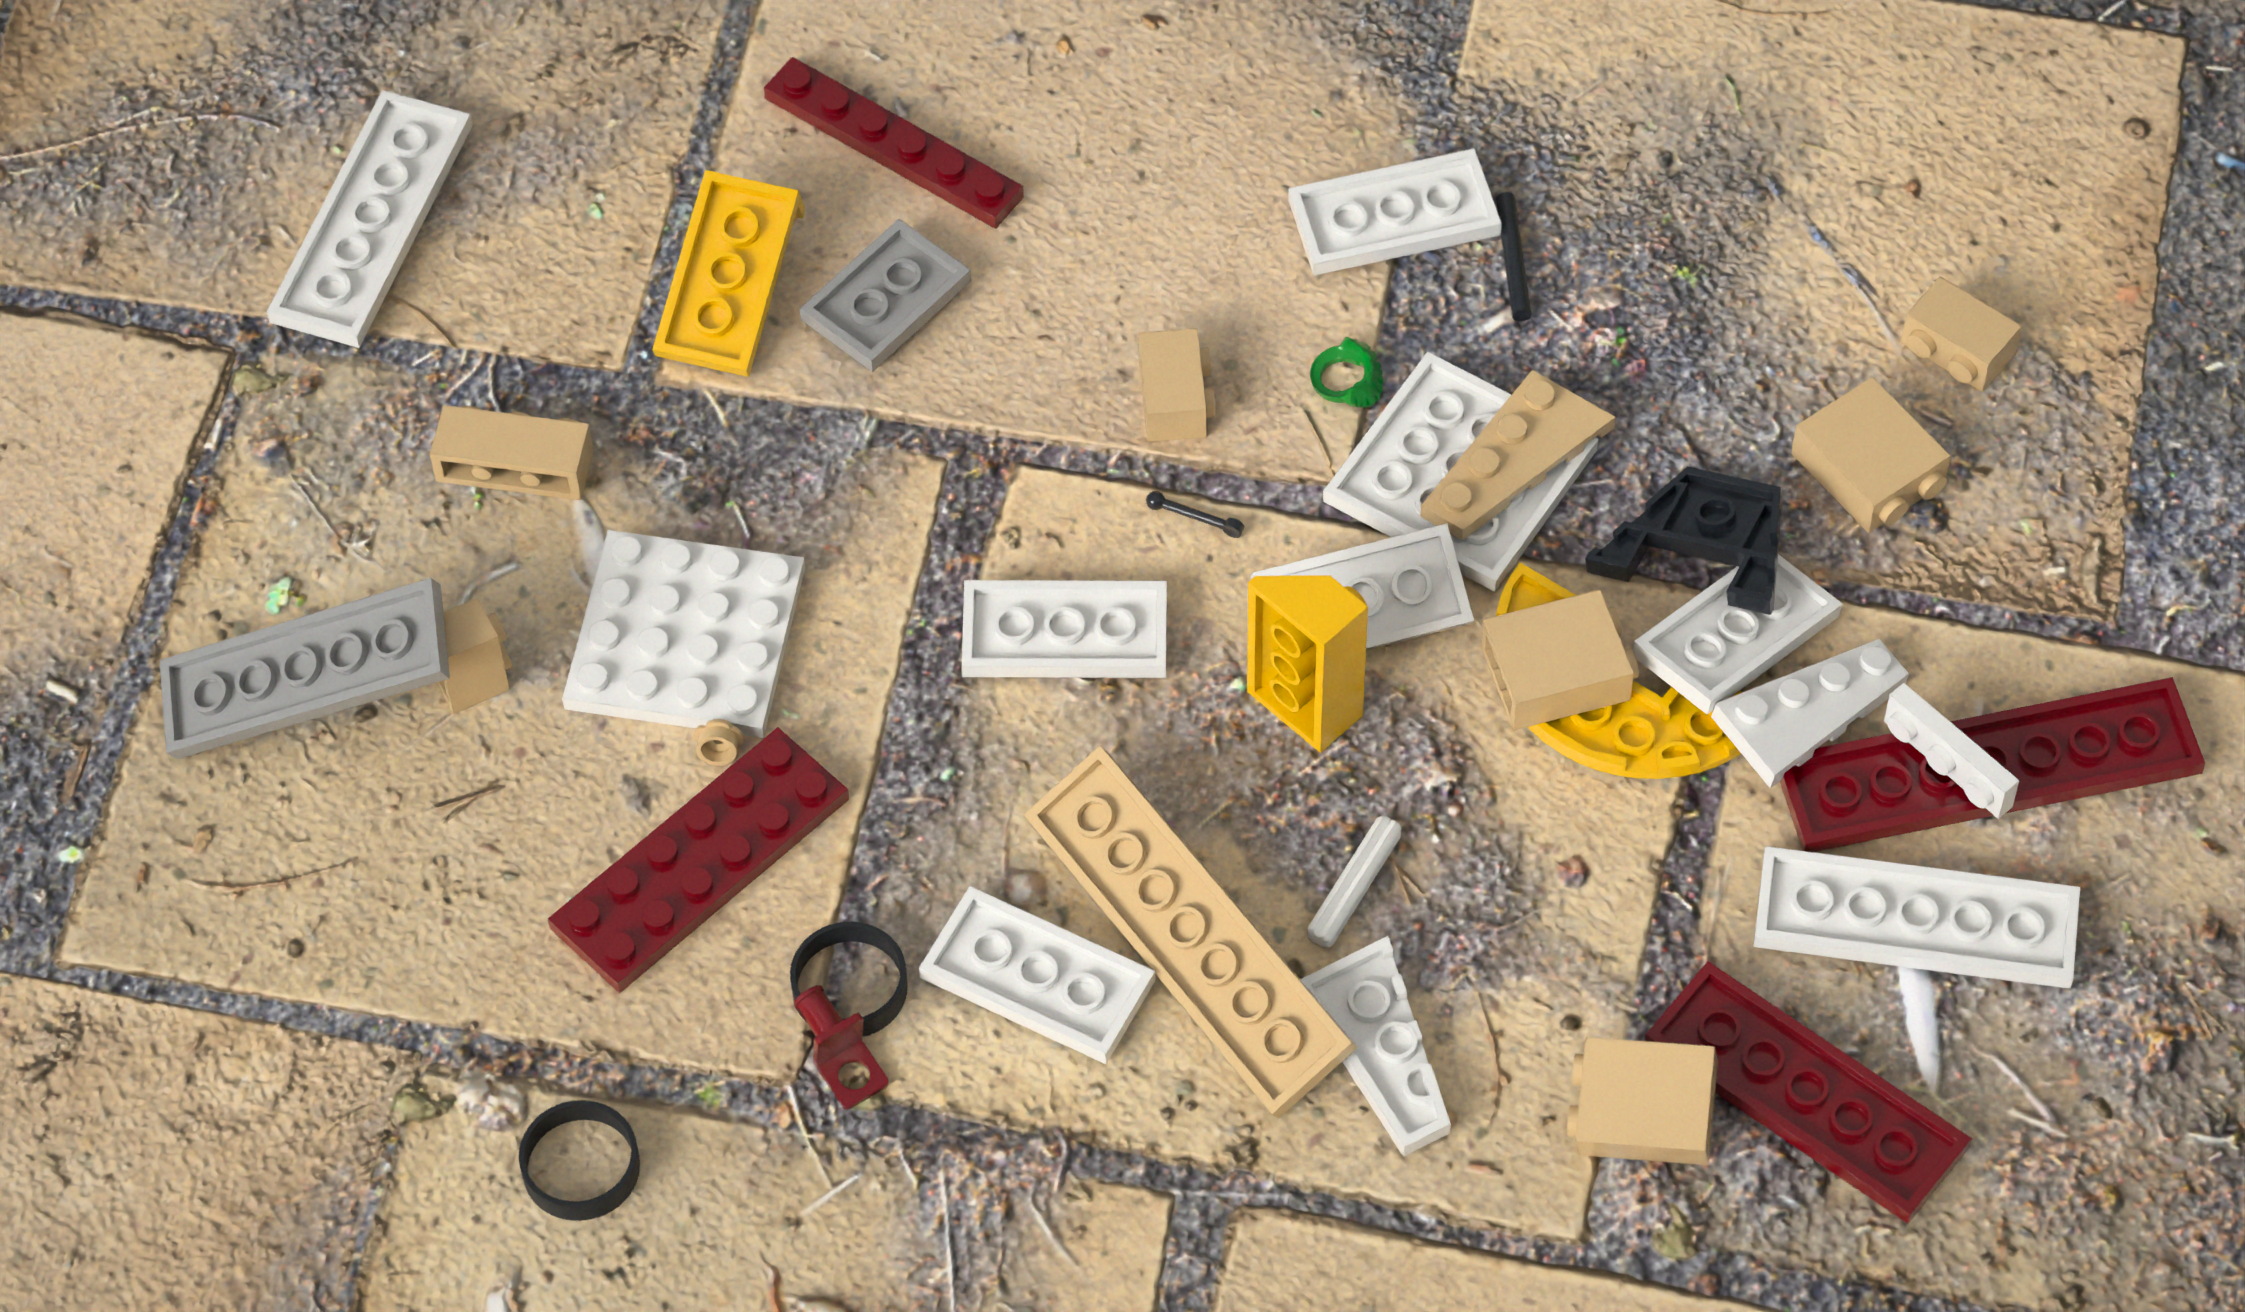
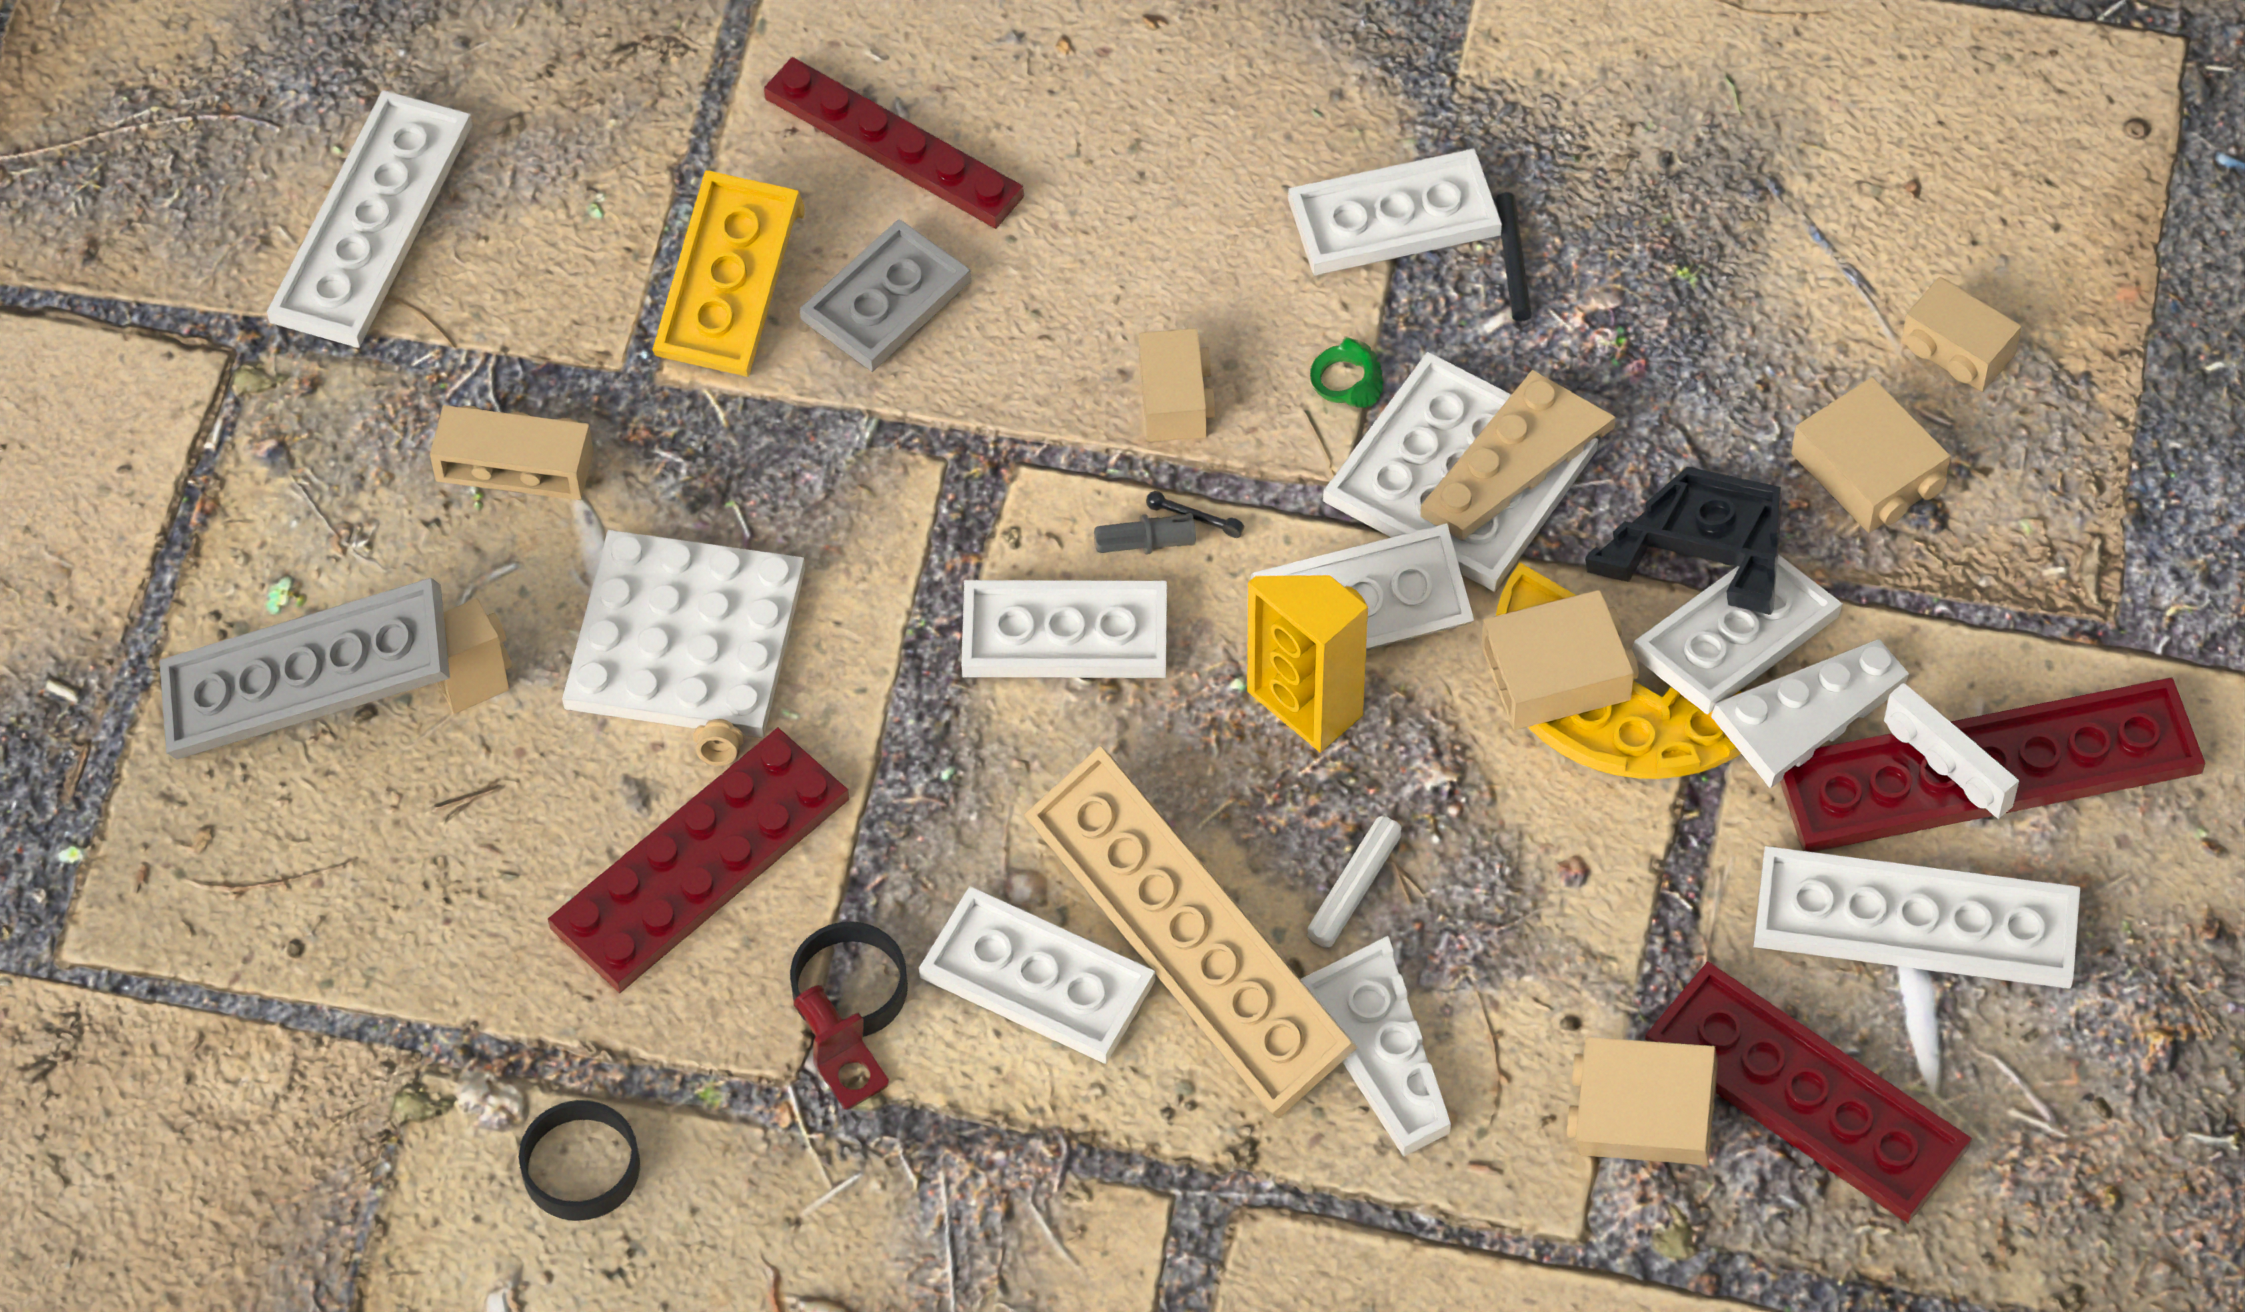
none -> dark grey axle [1094,513,1196,555]

